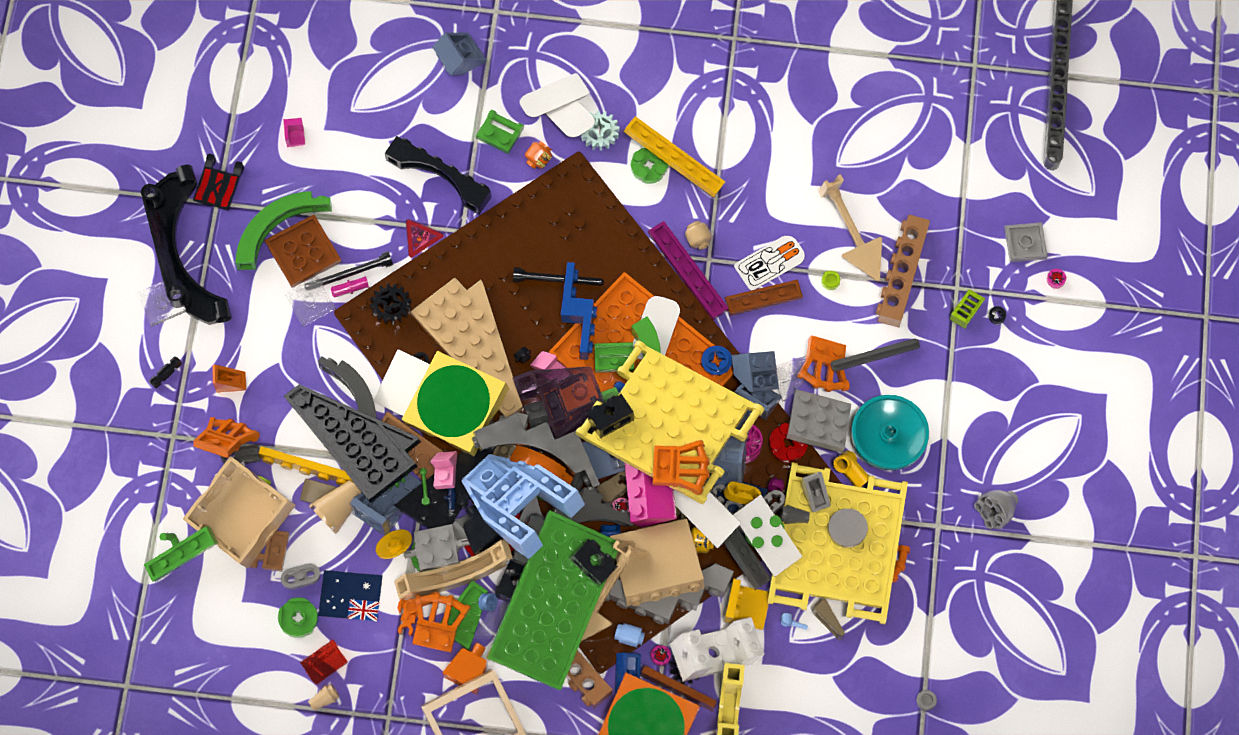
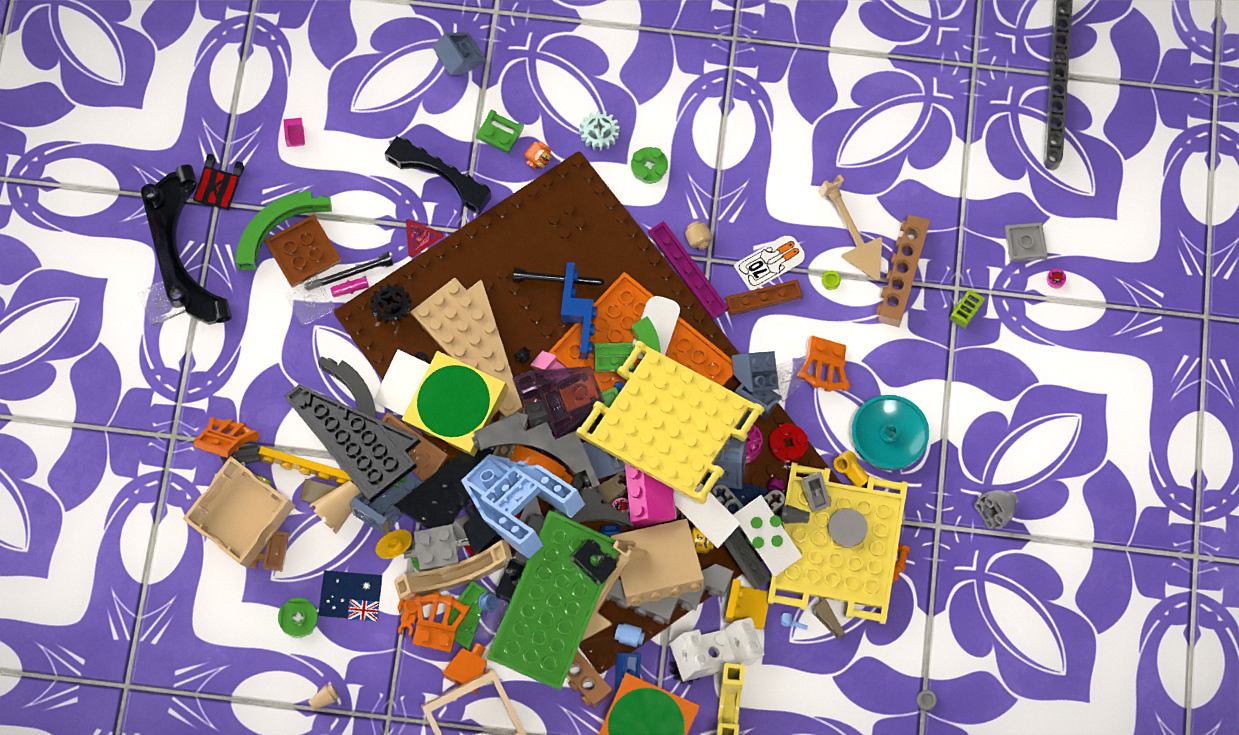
bright green plate [144,526,218,582] -> none
black axle [149,356,182,388] -> none
orange slope [212,364,246,393] -> none
light grey plate [281,563,321,590] -> none
clear red panel [300,639,348,685] -> none
bright green hinge [419,468,430,506] -> none
bright pink slope [431,451,457,489] -> none
dark blue helmet [444,488,456,511] -> none
white sticker [520,73,589,117] -> none
white sticker [546,100,595,137] -> none
black brick [587,393,634,439] -> none
yellow plate [623,116,725,197] -> none
dark orange tile [641,666,717,712] -> none
tile [651,645,671,666] -> none
orange plate [653,440,710,495] -> none
blue gear [701,346,732,376] -> none
yellow beam [723,481,761,505] -> none
light grey plate [787,389,851,453] -> none
dark grey axle [831,338,920,372] -> none
black bush [988,306,1006,325] -> none

